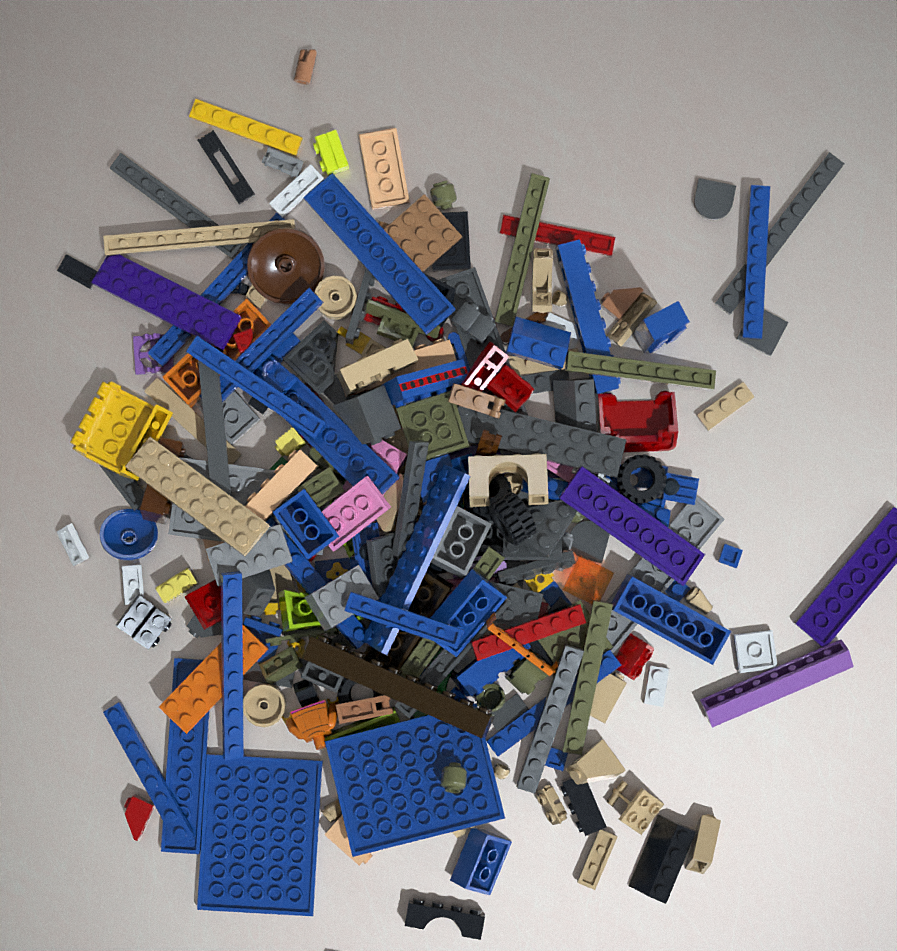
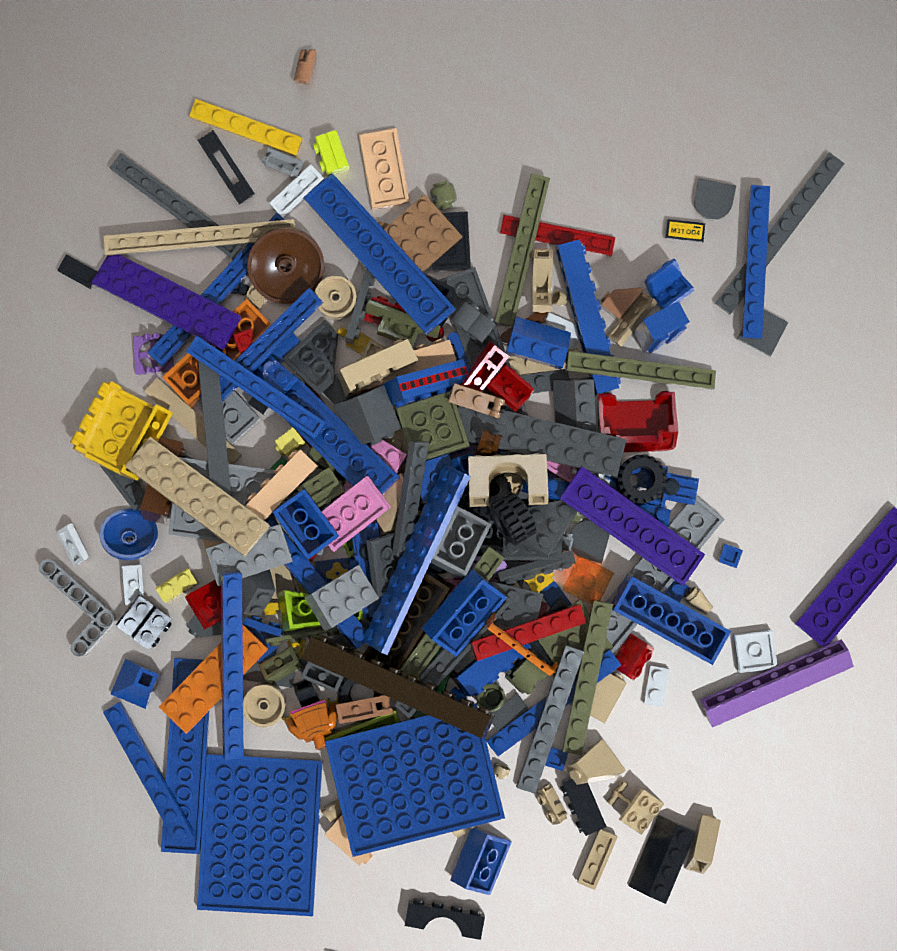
red slope [124,794,155,841] -> none
blue plate [344,592,464,649] -> none
olive head [440,762,467,793] -> none
tan plate [696,382,754,431] -> none
none -> light grey beam [39,559,117,657]
none -> blue slope [111,659,161,709]
none -> blue bracket [644,259,695,310]
none -> tile [665,219,706,243]

